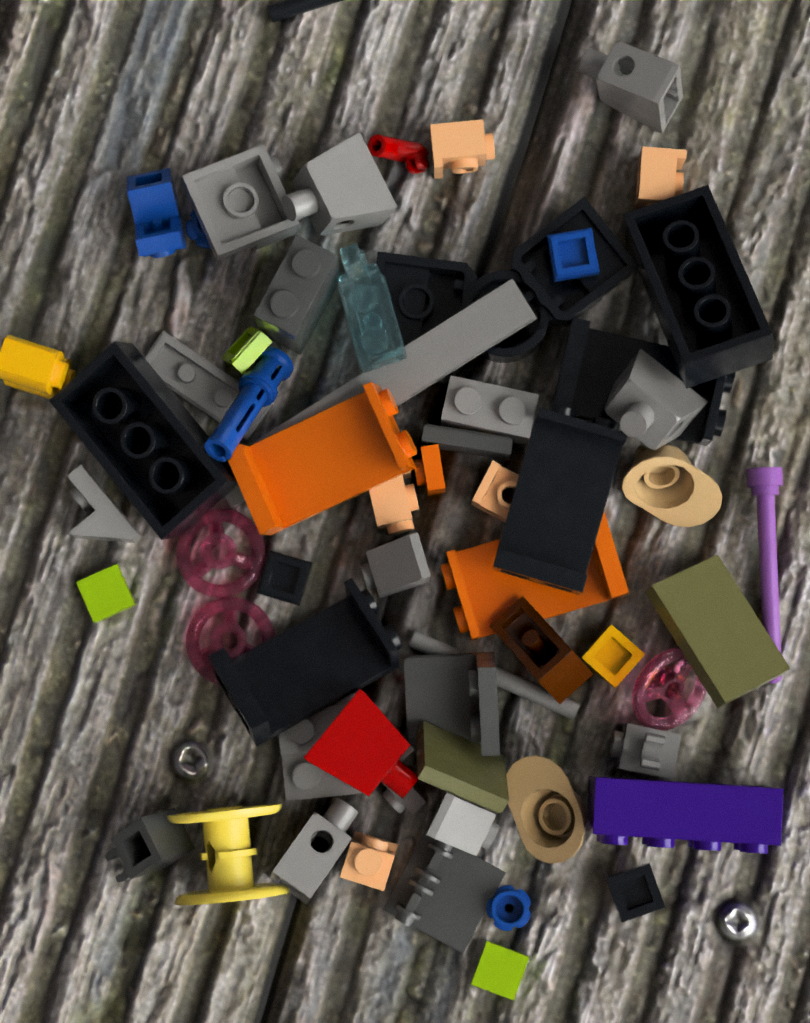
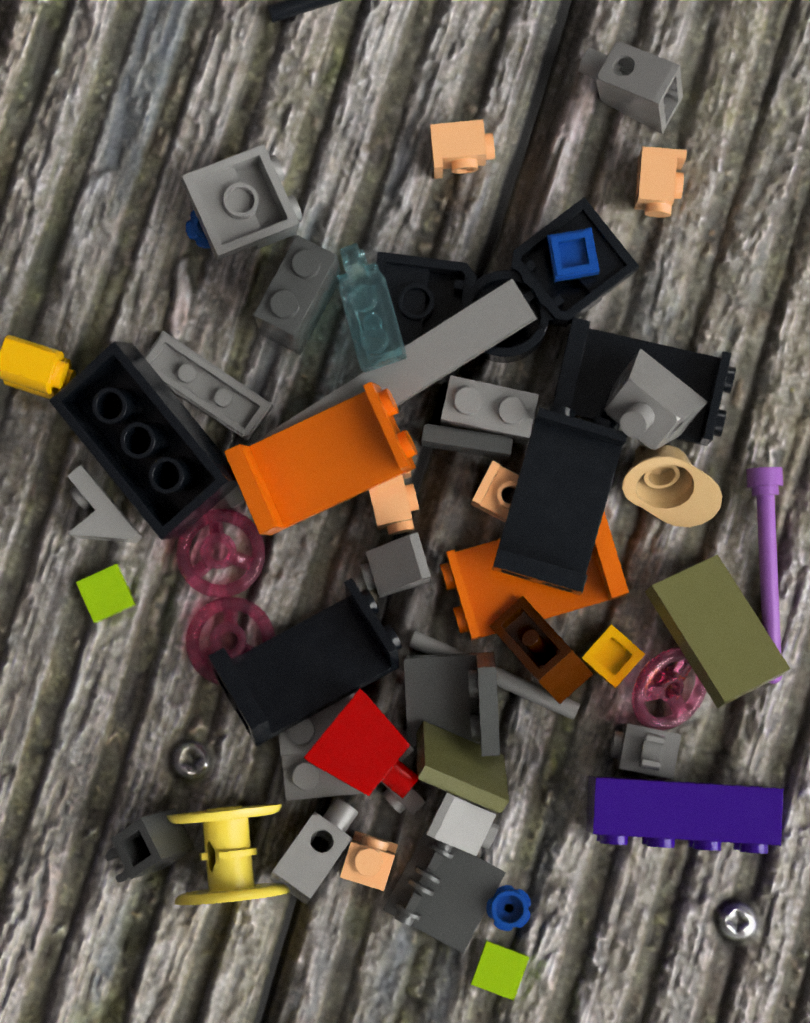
blue brick [127,168,187,258] -> none
blue pin [204,346,294,462] -> none
lime tile [222,326,273,375] -> none
black tile [256,550,313,606] -> none
light grey torso [282,133,397,236] -> none
red arm [367,134,429,174] -> none
orange plate [413,444,446,496] -> none
tan piece [506,755,587,864] -> none
black plate [605,863,665,922] -> none
black brick [623,185,773,389] -> none

